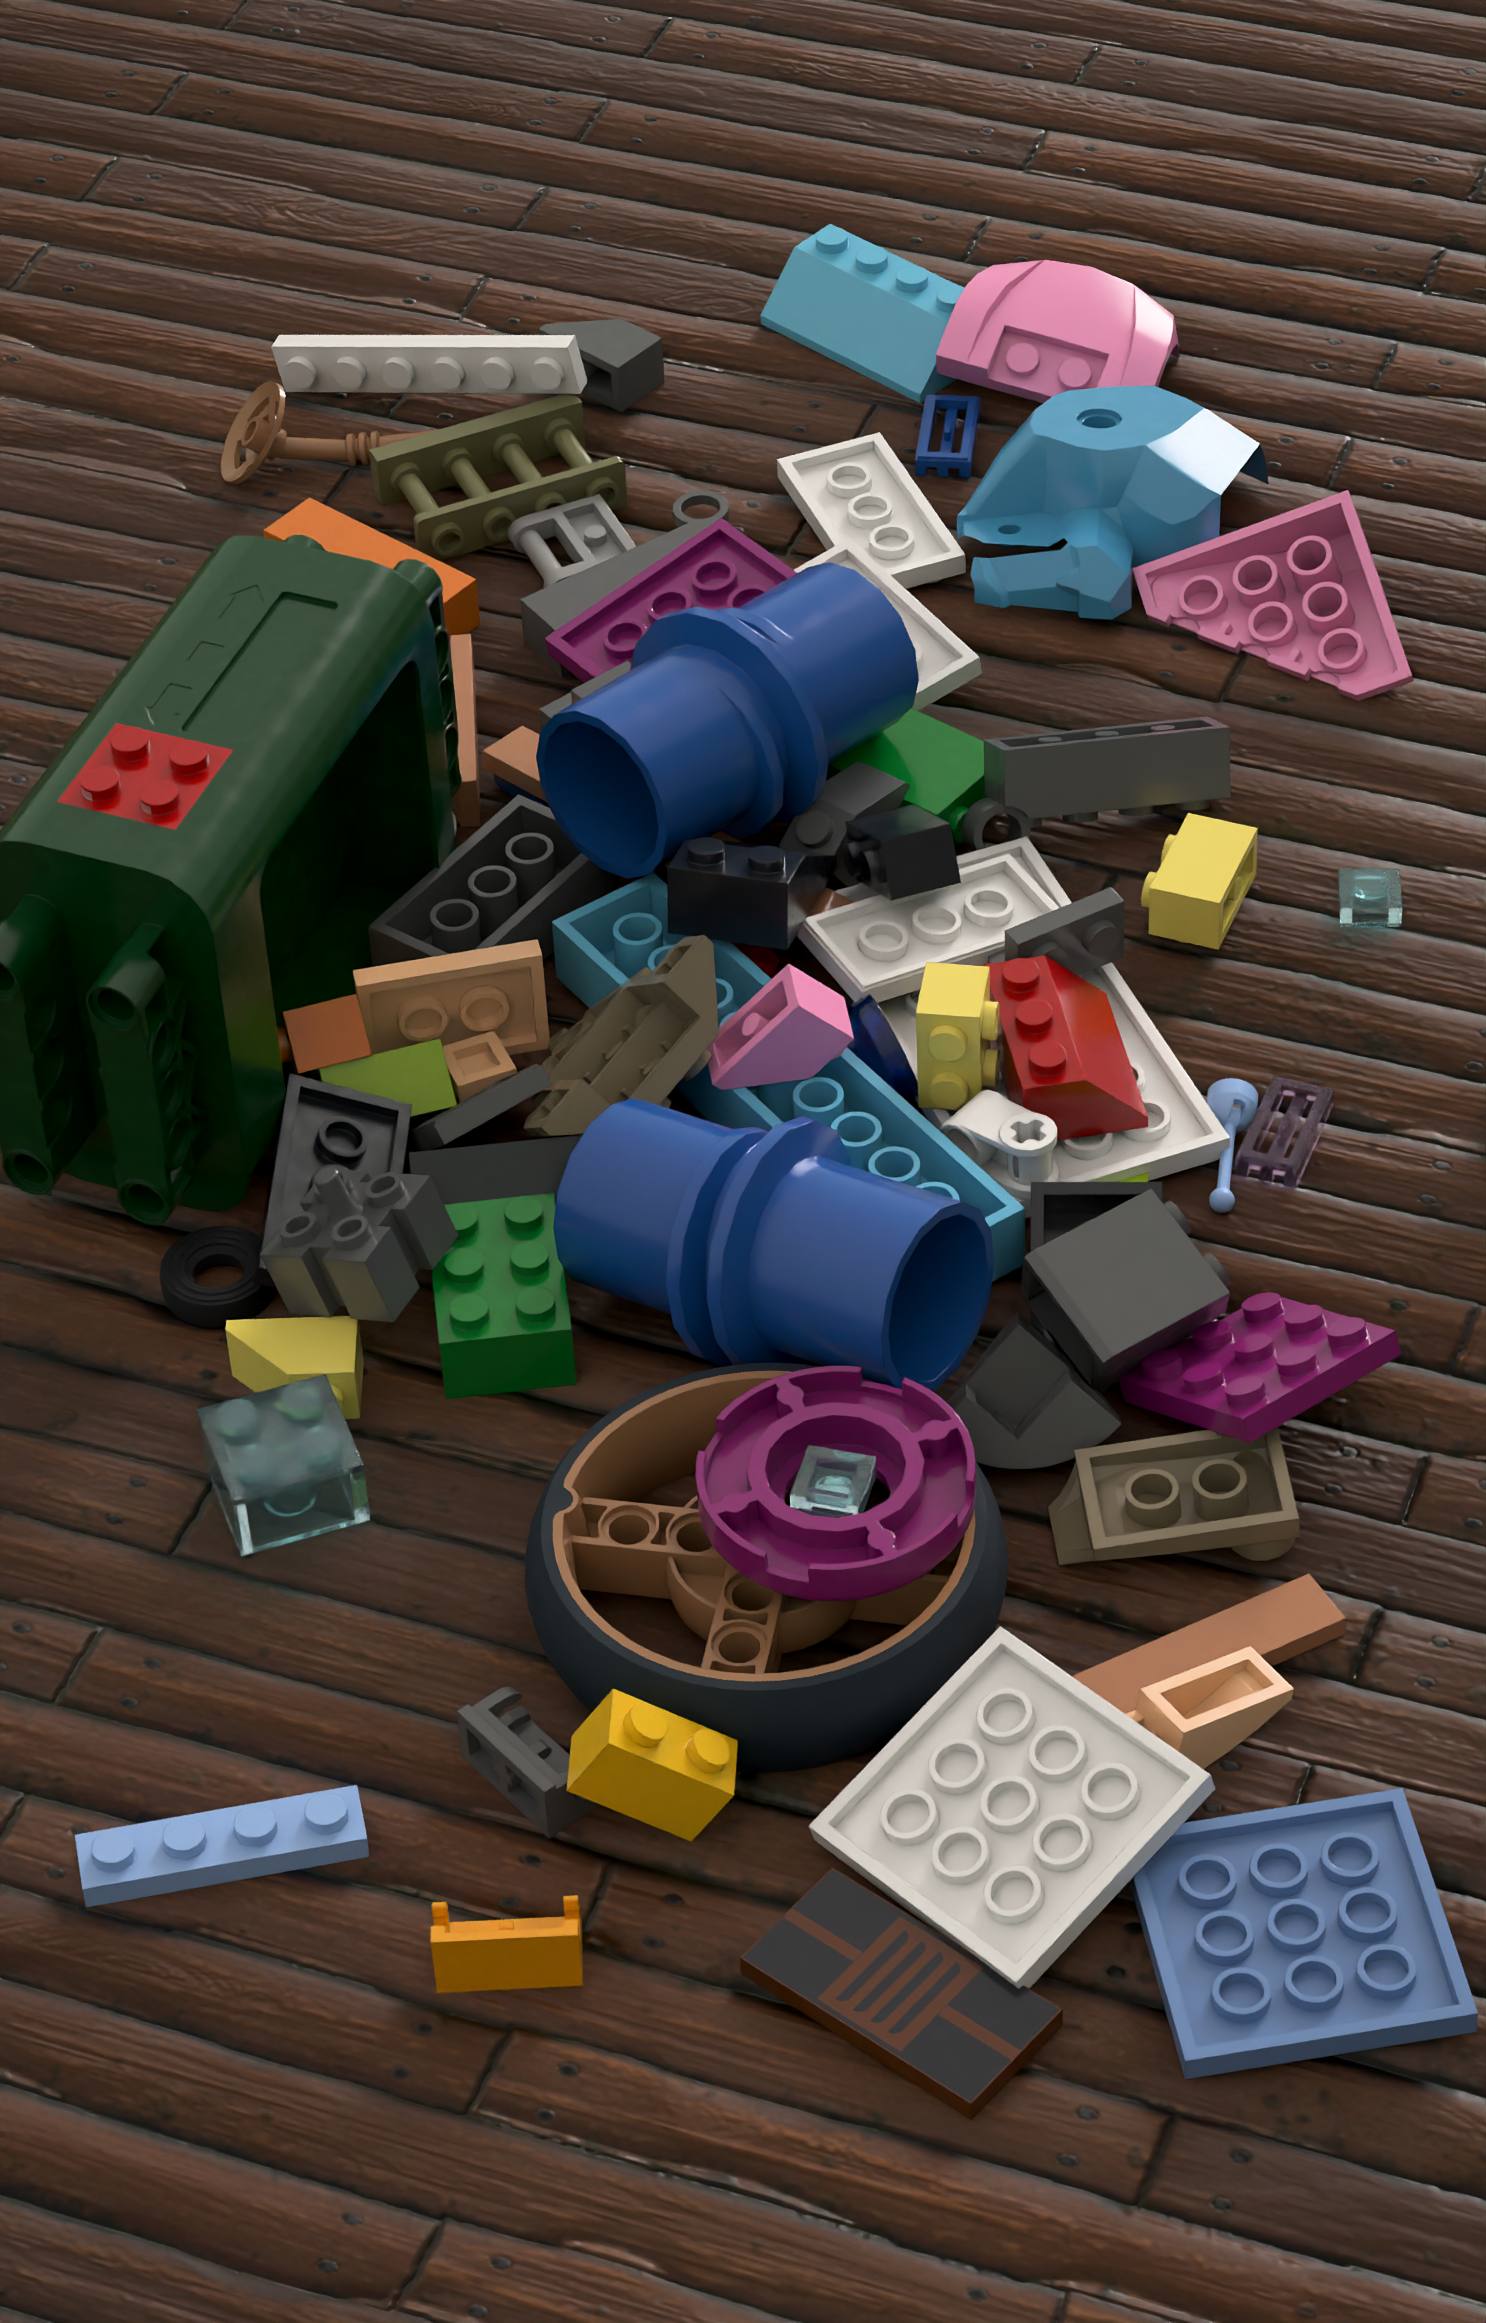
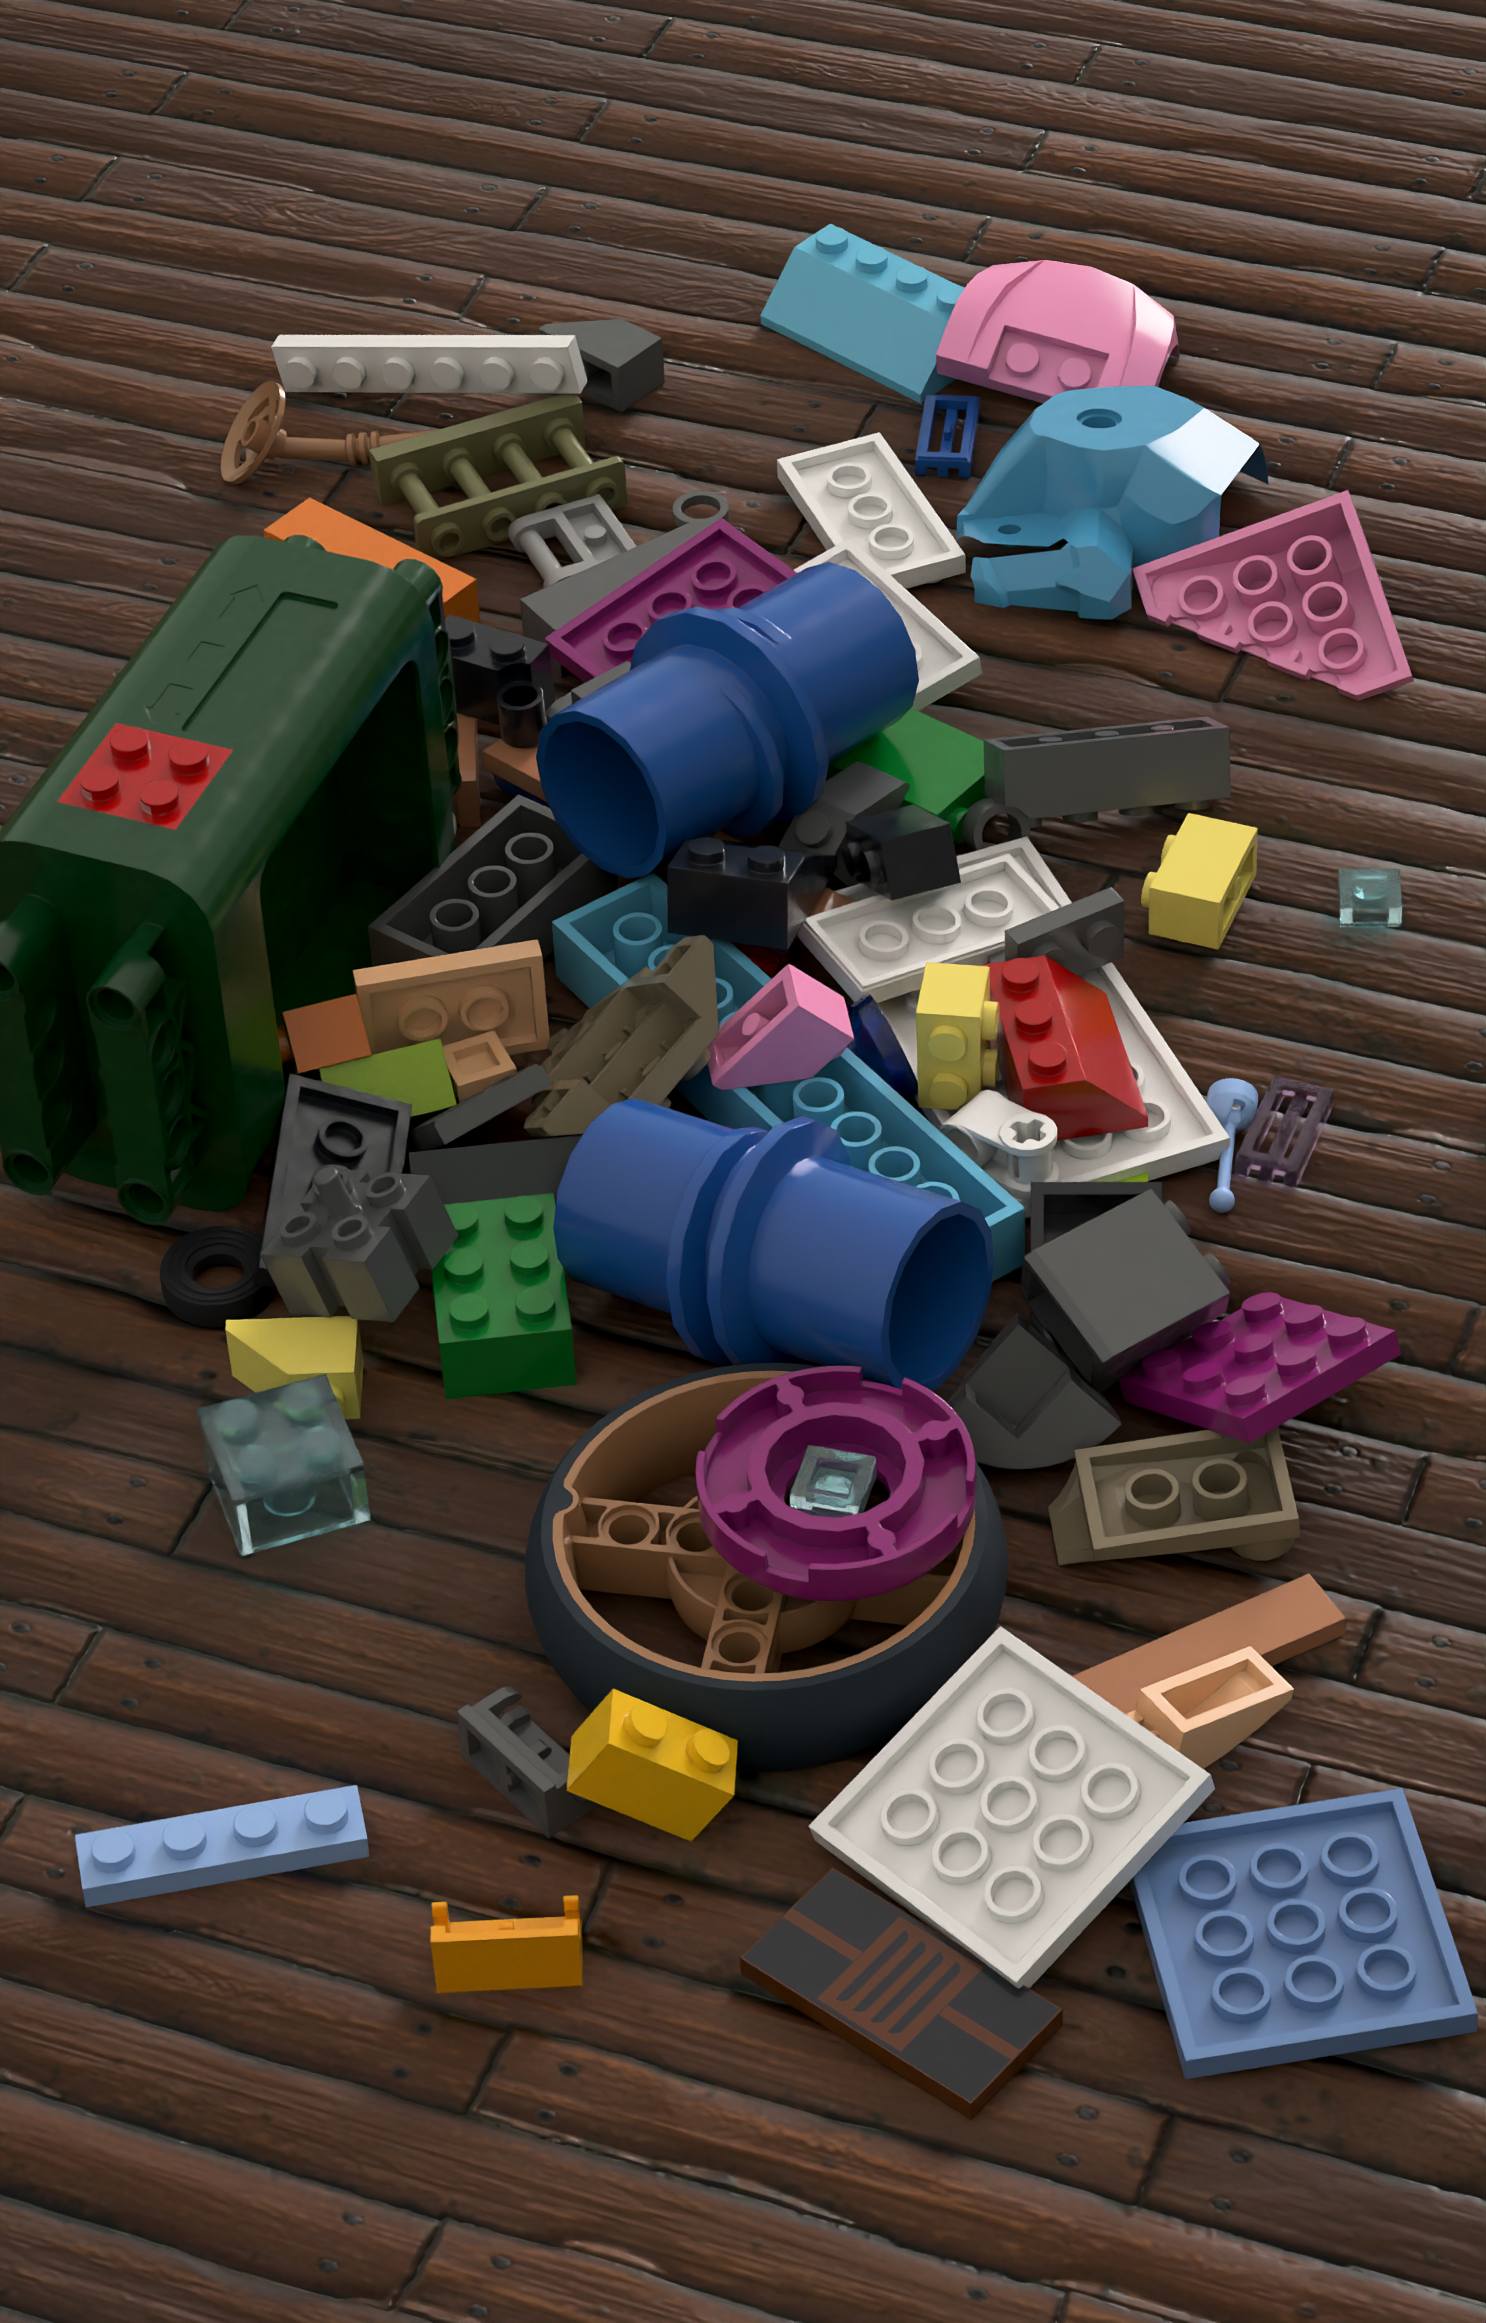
none -> black hinge [445,615,556,748]

